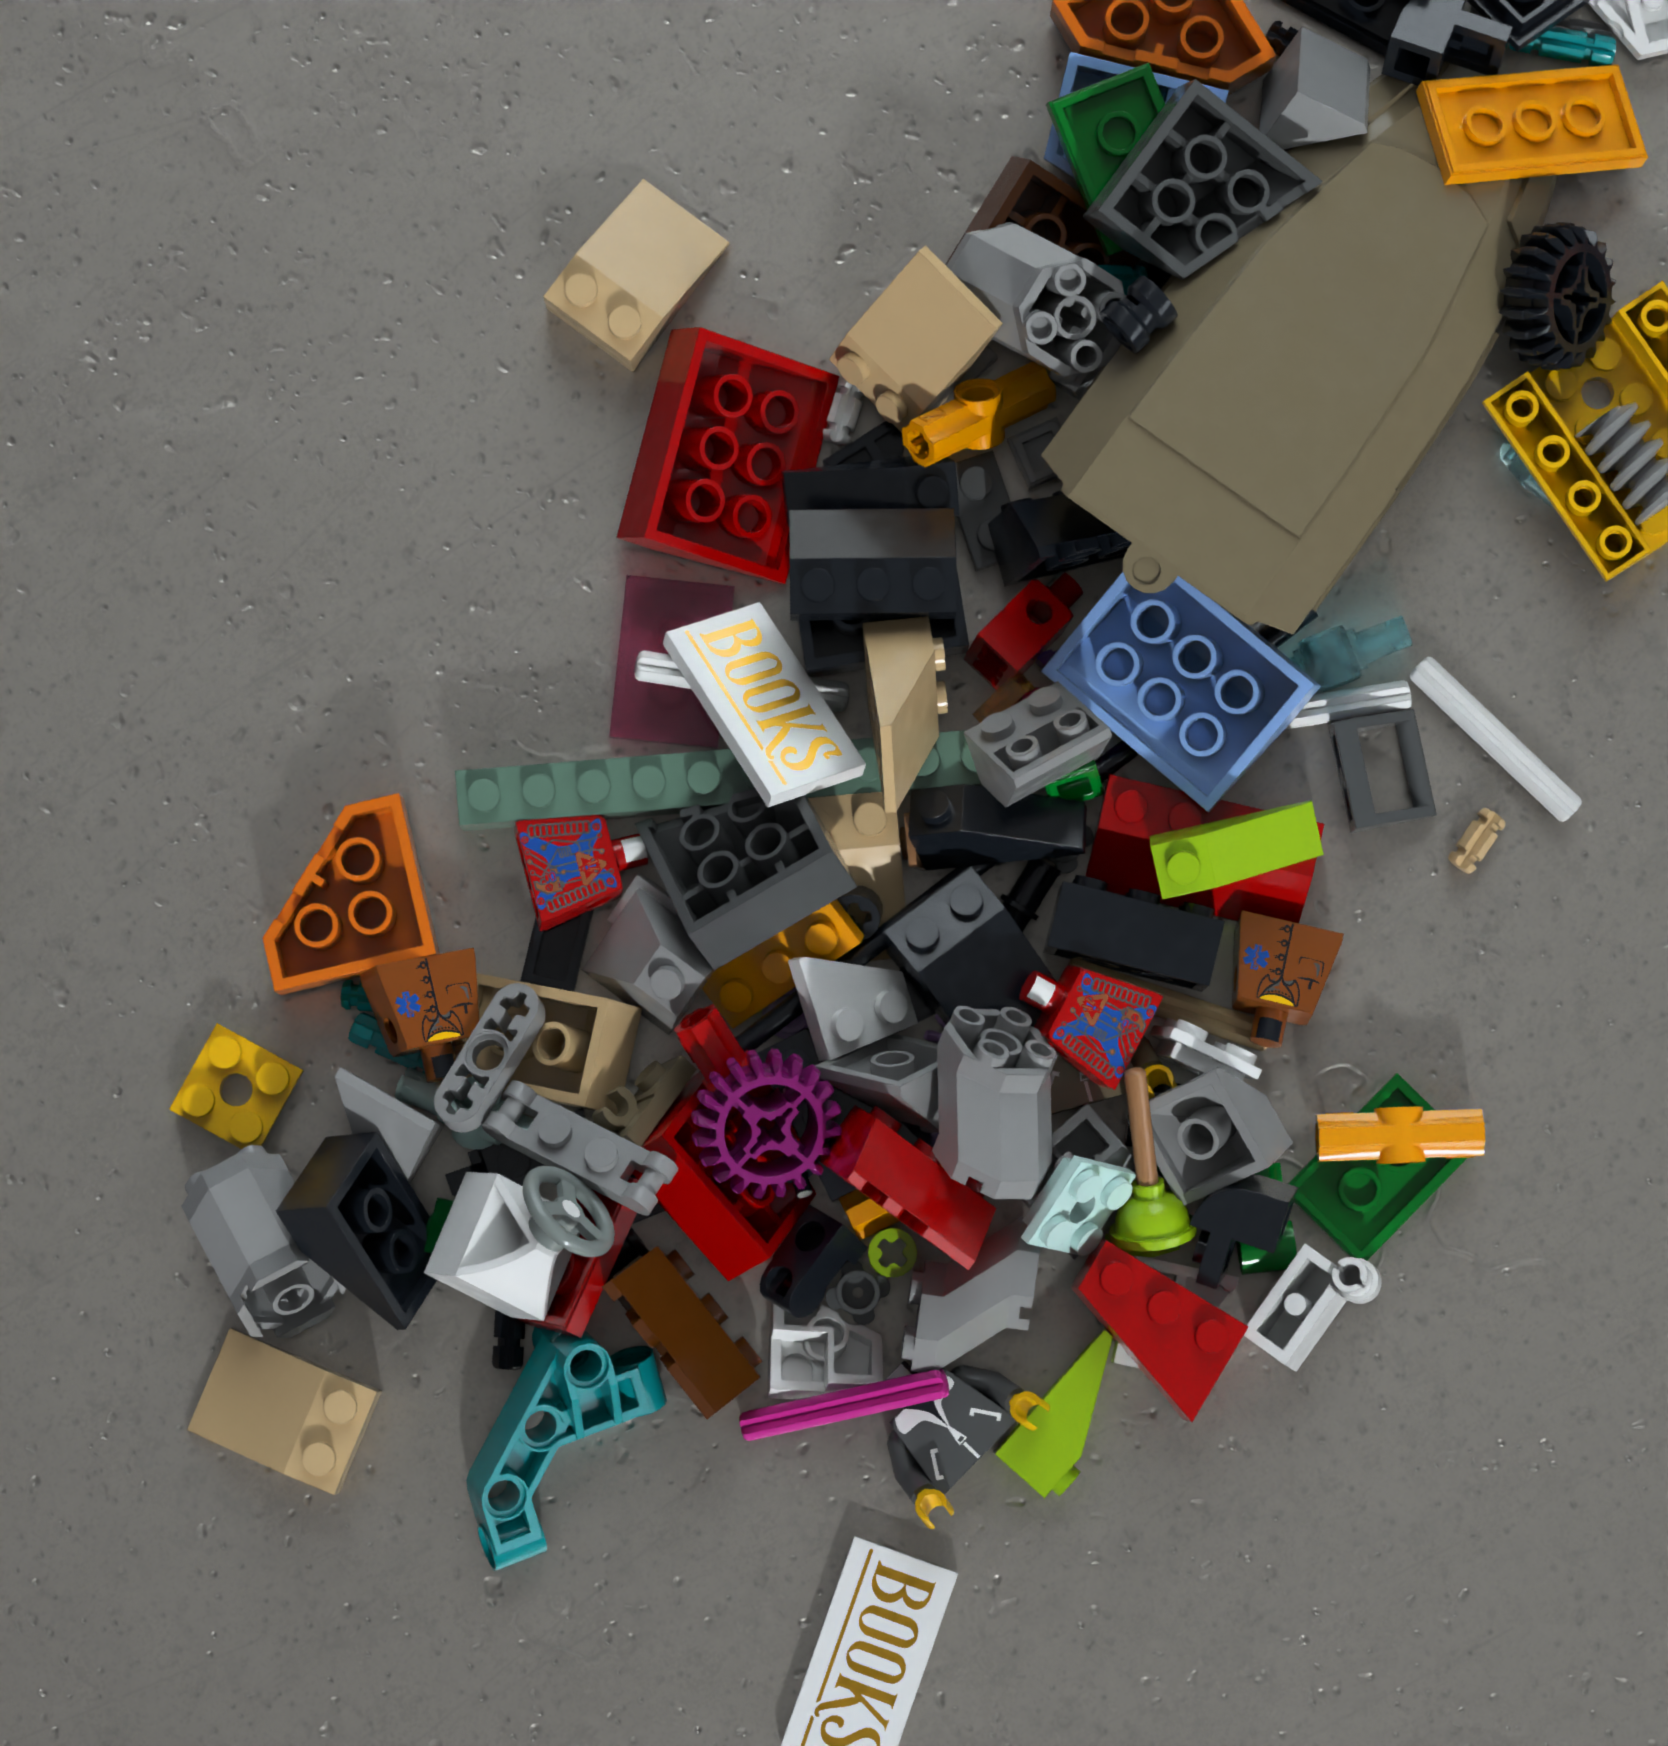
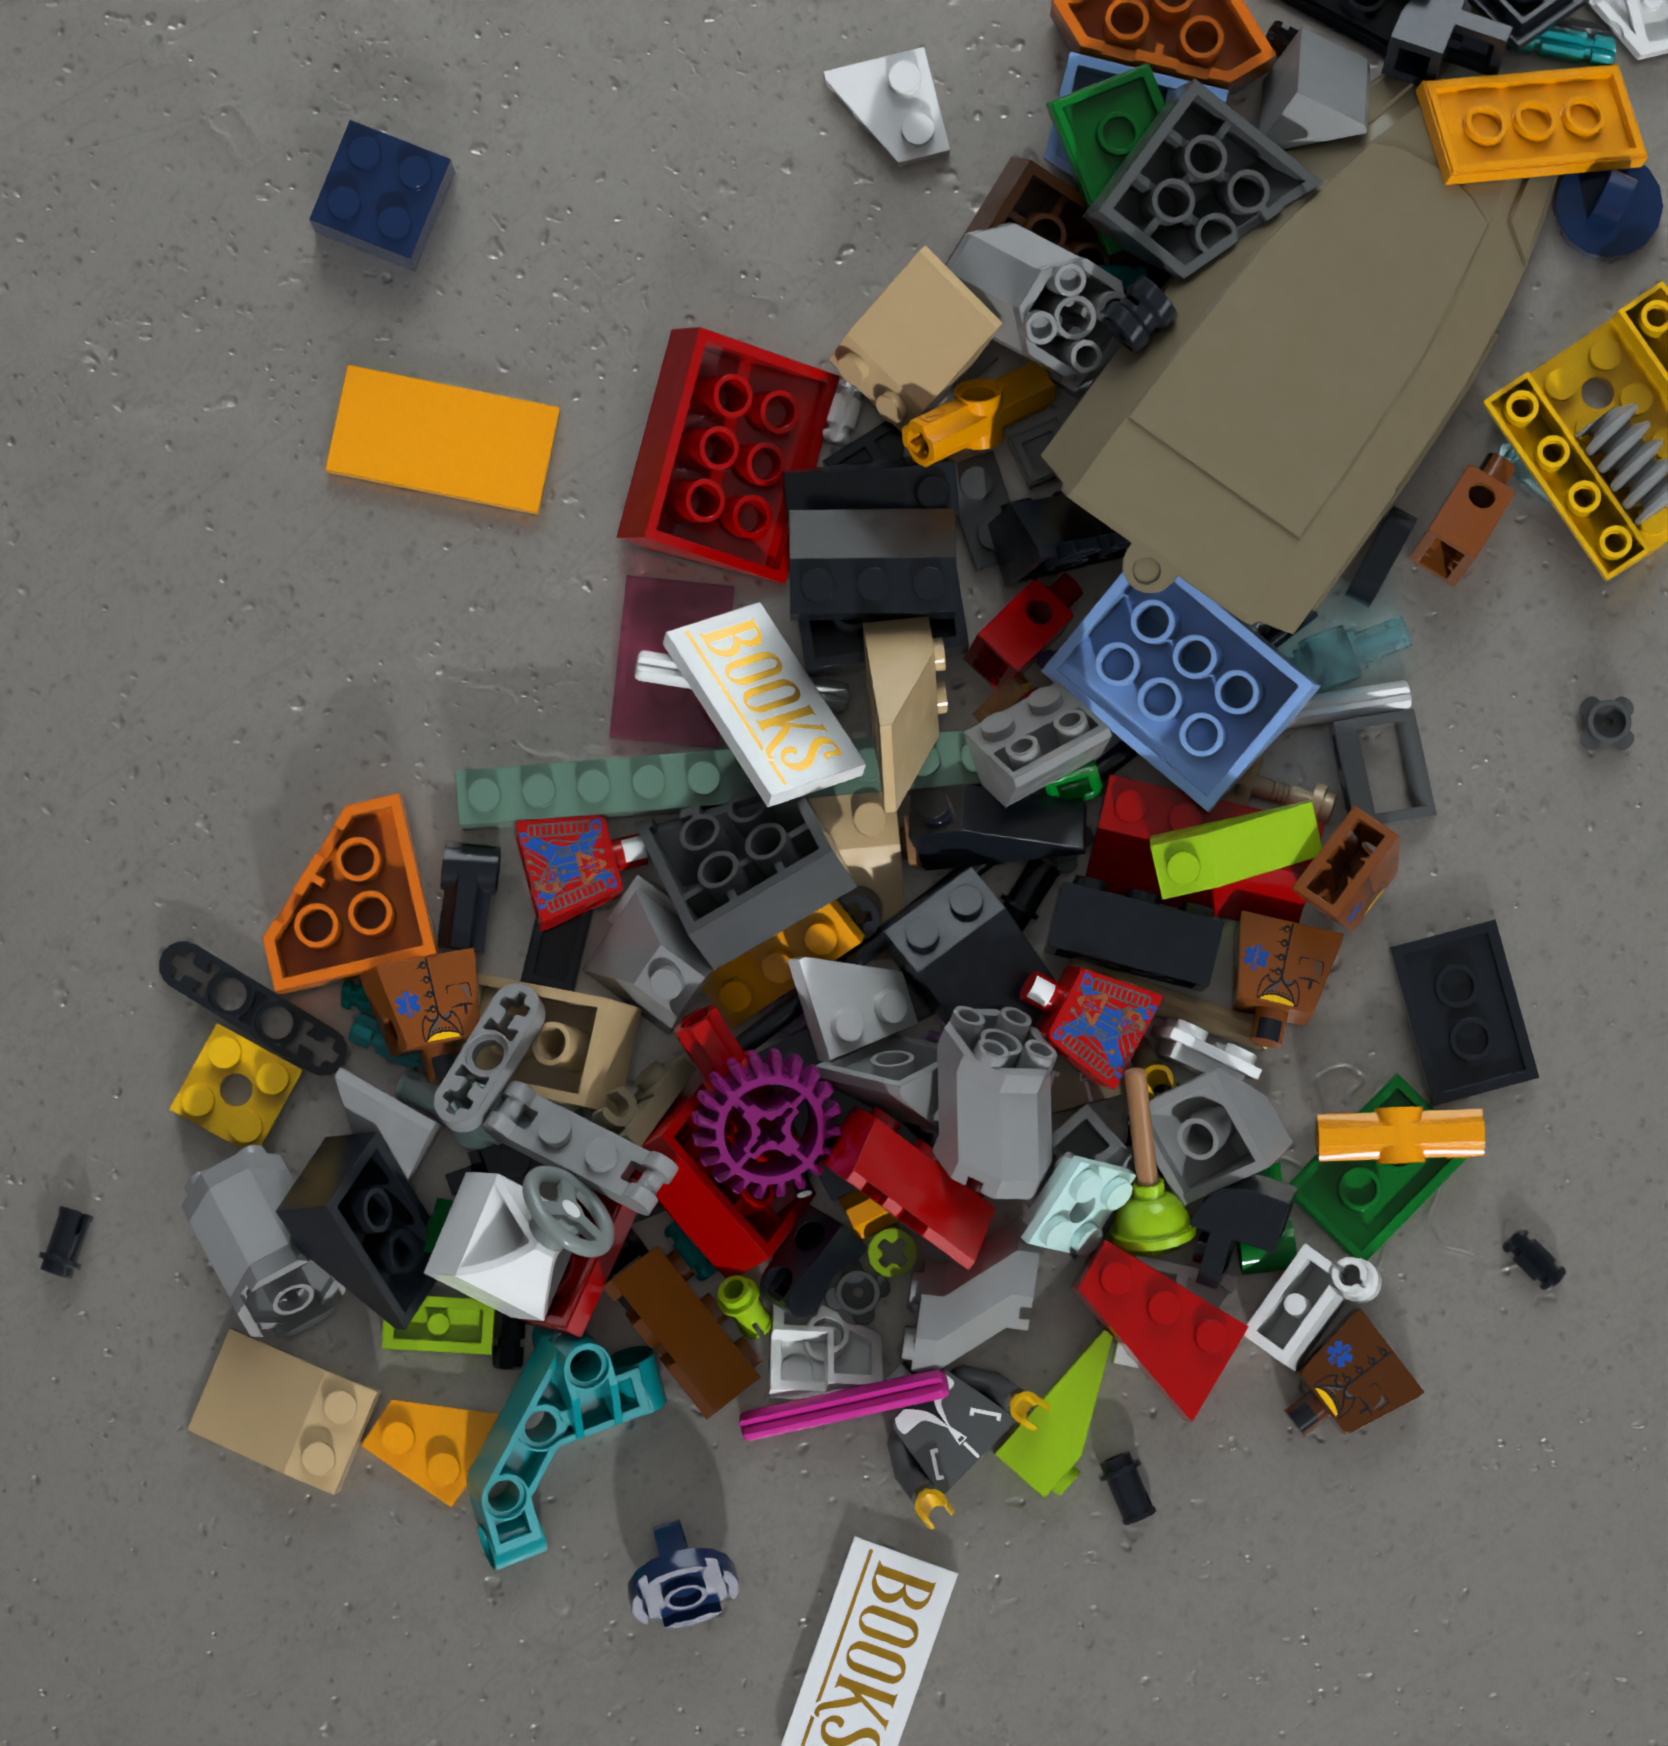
tan slope [543,179,730,372] -> none
white axle [1410,656,1582,822] -> none
tan piece [1448,808,1506,874] -> none
black gear [1499,222,1616,371] -> none
none -> black pin [38,1206,94,1279]
none -> black beam [159,941,349,1077]
none -> dark blue brick [309,120,455,271]
none -> light orange tile [325,365,561,515]
none -> light orange wing [360,1399,500,1507]
none -> lime plate [381,1296,495,1355]
none -> black piece [437,841,501,953]
none -> dark blue tile [628,1519,739,1628]
none -> teal piece [664,1221,718,1281]
none -> lime pin [717,1275,772,1339]
none -> white wing [823,47,950,167]
none -> black pin [1099,1451,1157,1525]
none -> tan hinge [1221,757,1338,825]
none -> reddish brown torso [1284,1308,1424,1437]
none -> dark orange torso [1292,805,1400,932]
none -> black beam [1345,506,1418,608]
none -> black plate [1388,919,1539,1107]
none -> dark orange torso [1408,453,1516,587]
none -> black piece [1502,1228,1566,1291]
none -> dark blue tile [1552,165,1663,262]
none -> dark grey plate [1579,696,1634,751]

